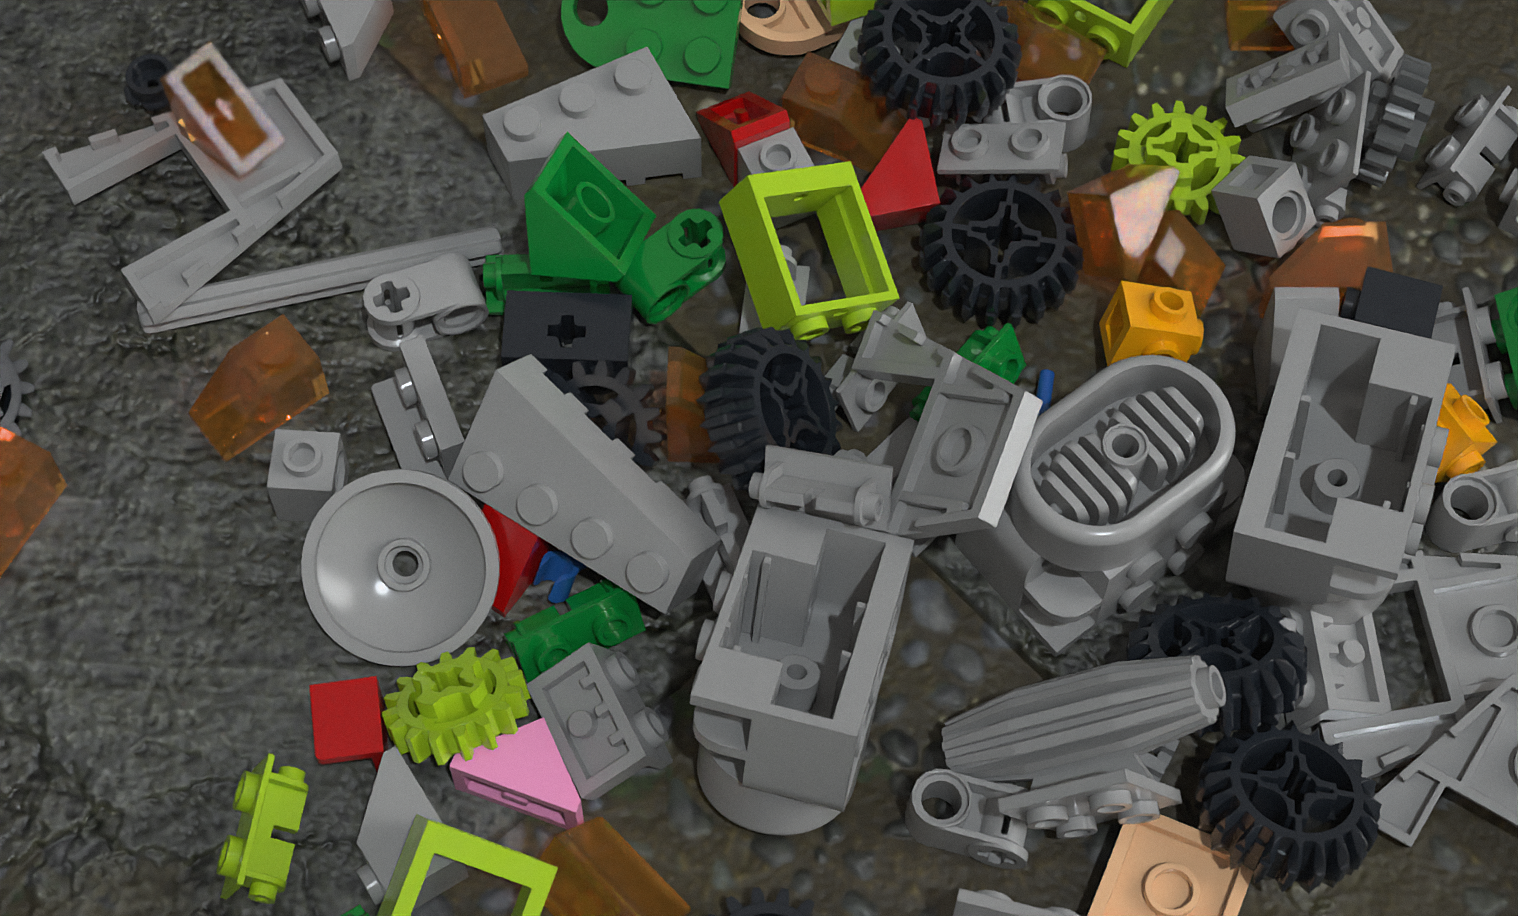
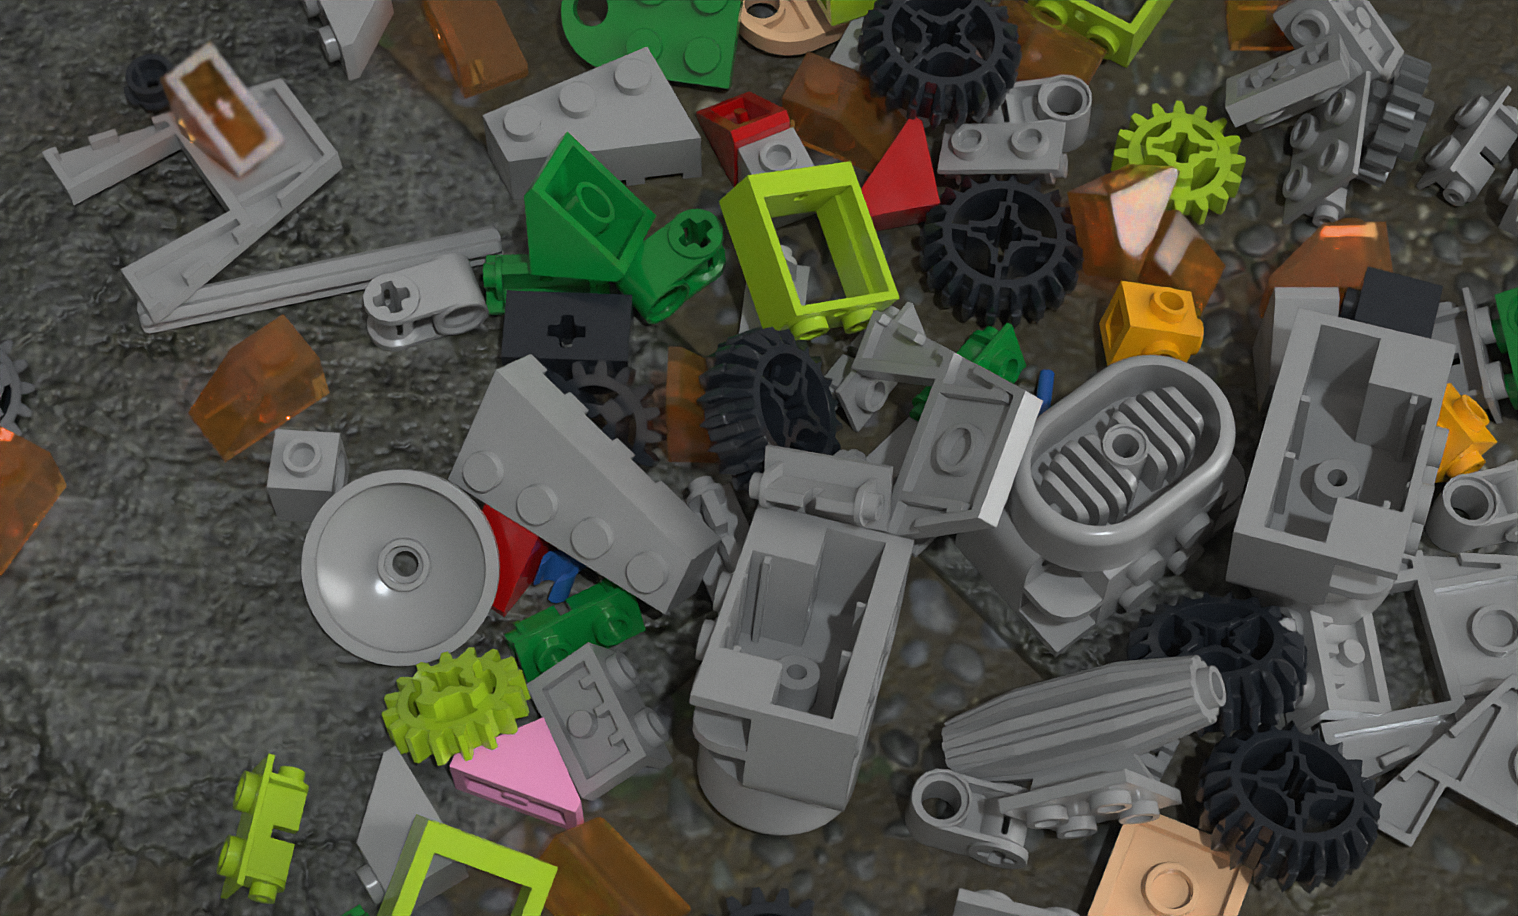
red panel [309,676,389,772] -> none
light grey bracket [371,335,465,483] -> none
light grey brick [1211,155,1317,258] -> none

